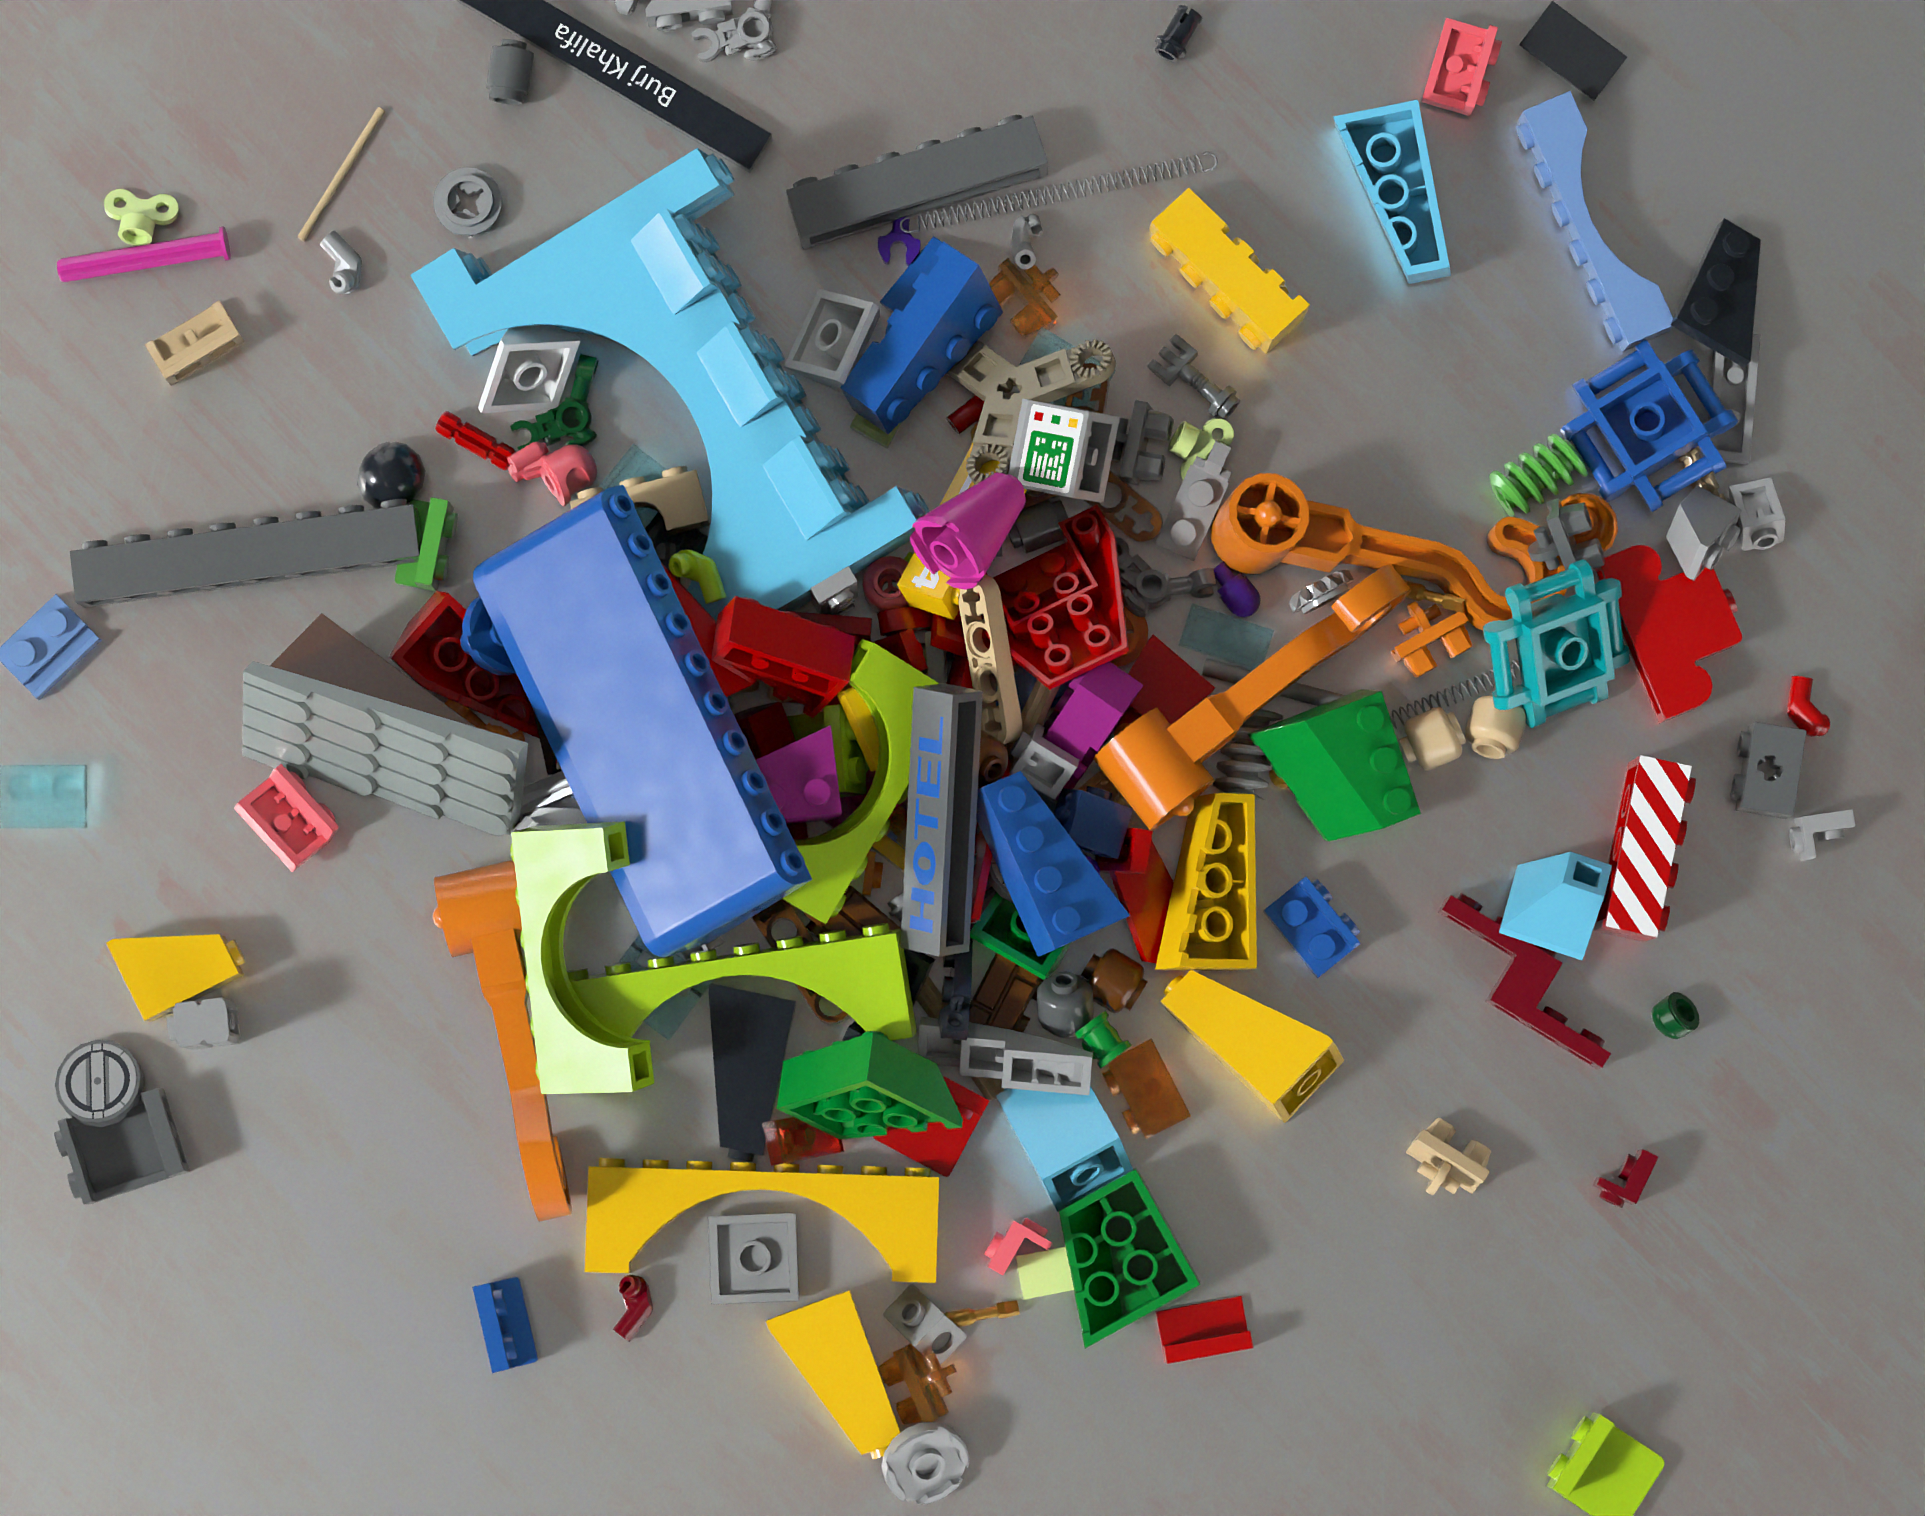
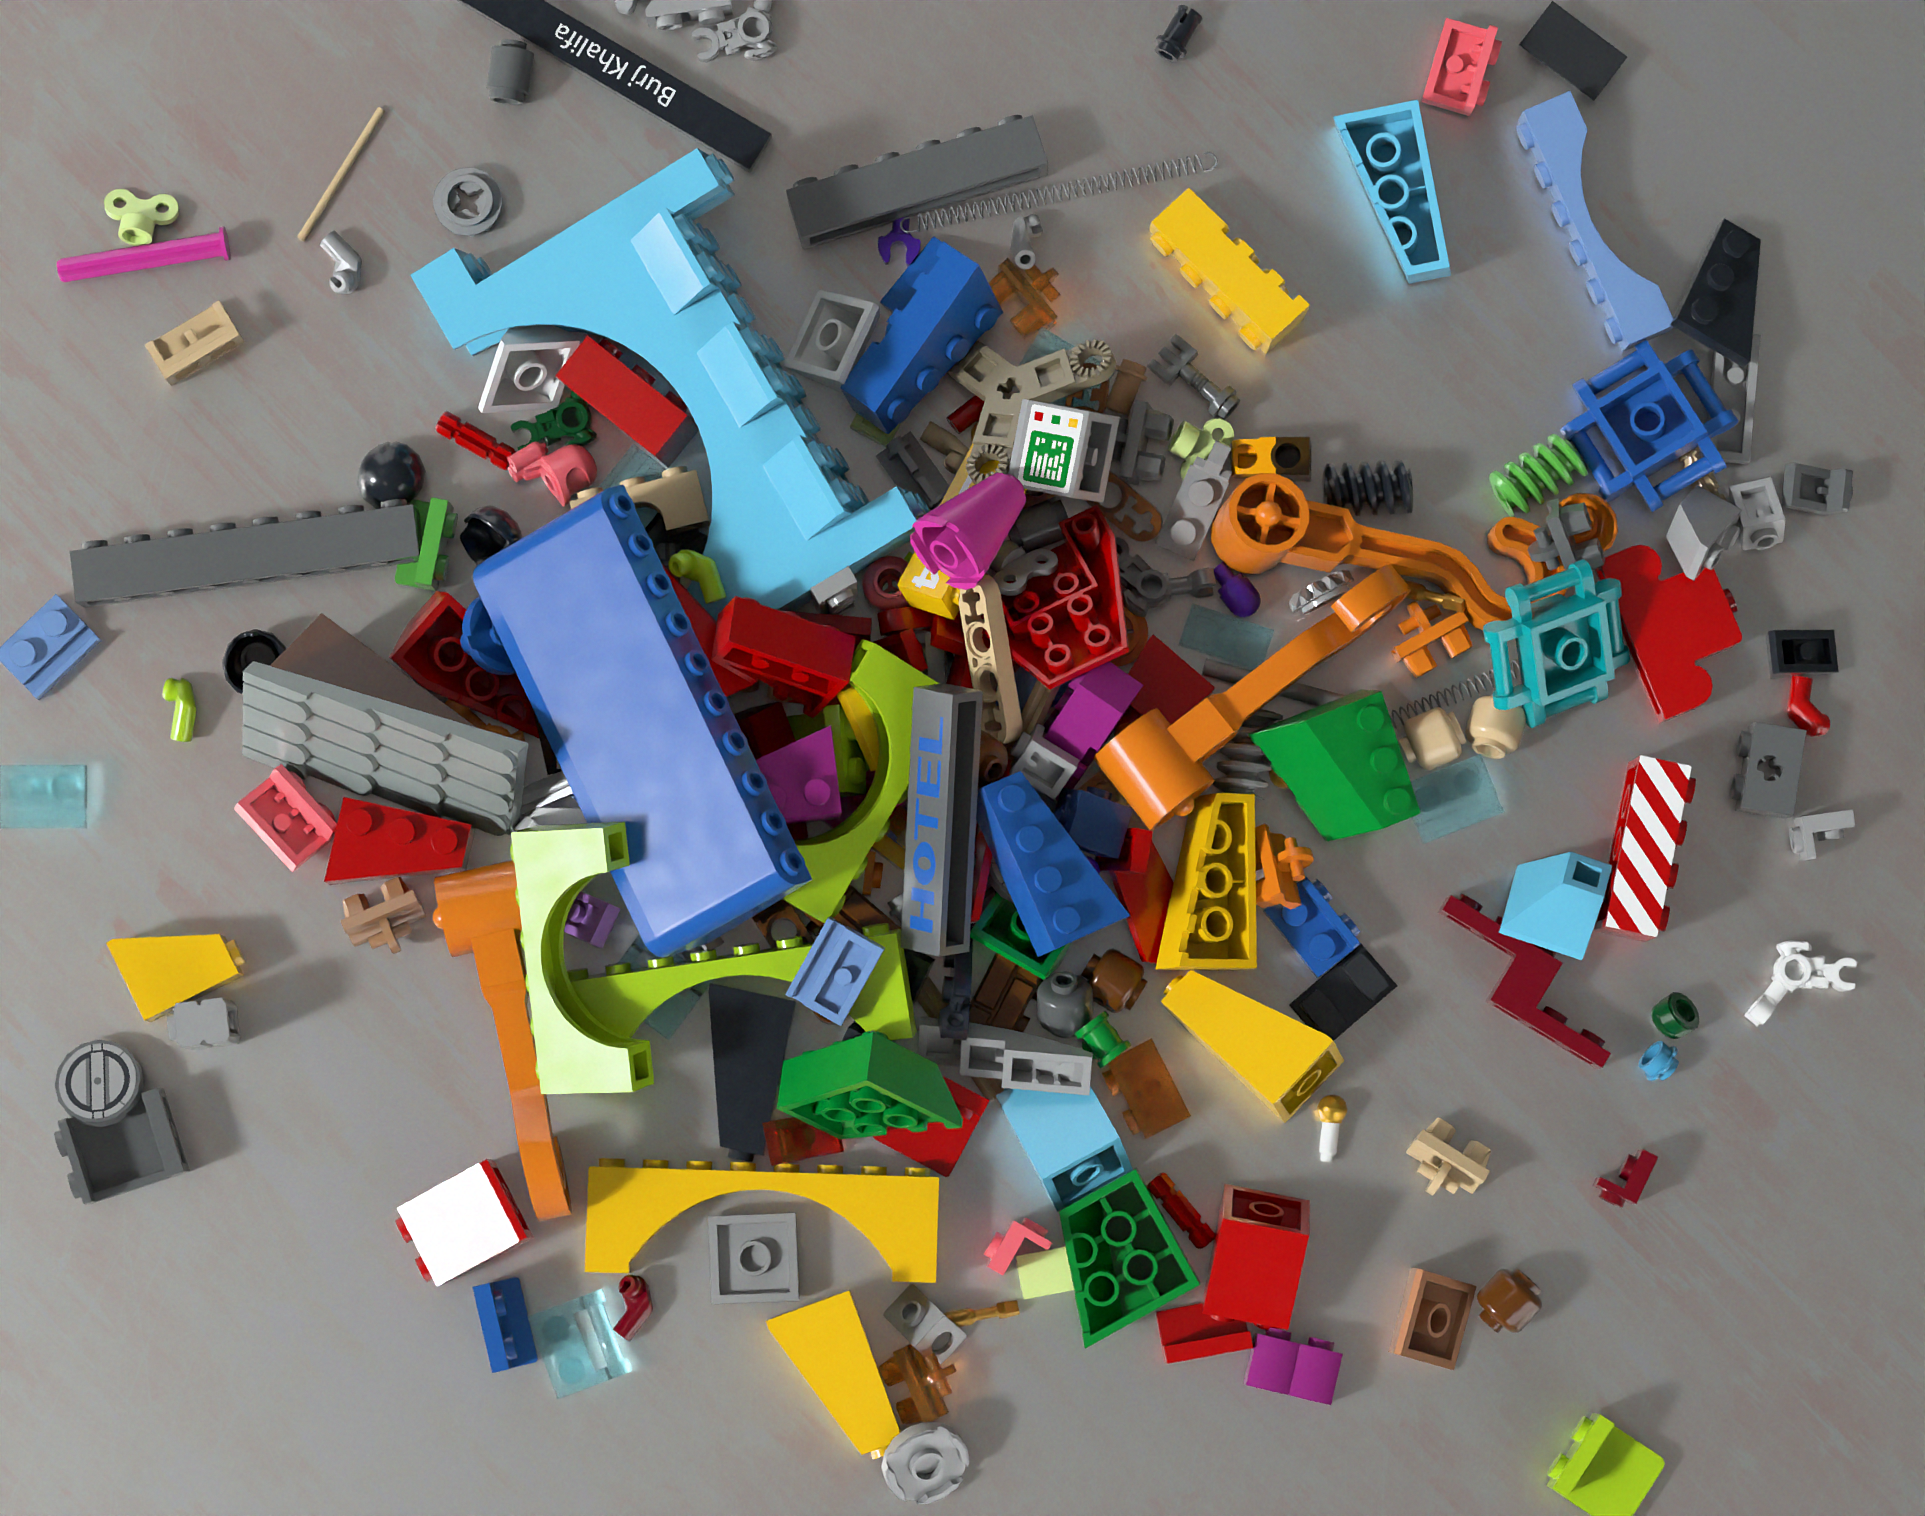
none -> lime arm [163,678,197,742]
none -> black hair [222,629,286,694]
none -> red wedge [324,797,476,885]
none -> medium nougat hips [340,877,427,954]
none -> slope [395,1159,534,1286]
none -> black hair [460,505,522,566]
none -> clear light blue plate [528,1289,632,1399]
none -> red wedge [555,335,699,468]
none -> medium lavender slope [564,891,621,948]
none -> medium blue plate [785,917,885,1026]
none -> light grey hinge [876,431,949,511]
none -> tan arm [919,421,969,475]
none -> light grey piece [990,540,1058,596]
none -> medium nougat pin [1106,359,1148,417]
none -> red axle [1147,1172,1215,1249]
none -> red slope [1202,1184,1310,1330]
none -> leg [1231,437,1312,481]
none -> magenta brick [1243,1327,1343,1405]
none -> orange hips [1255,823,1314,910]
none -> black piece [1289,943,1398,1041]
none -> piece [1317,1094,1348,1162]
none -> black piece [1322,460,1413,516]
none -> nougat slope [1388,1268,1477,1370]
none -> clear light blue plate [1411,754,1504,845]
none -> reddish brown head [1477,1267,1542,1333]
none -> dark azure plate [1638,1040,1679,1081]
none -> white piece [1744,940,1857,1026]
none -> black slope [1766,630,1839,679]
none -> dark grey bracket [1781,463,1853,515]

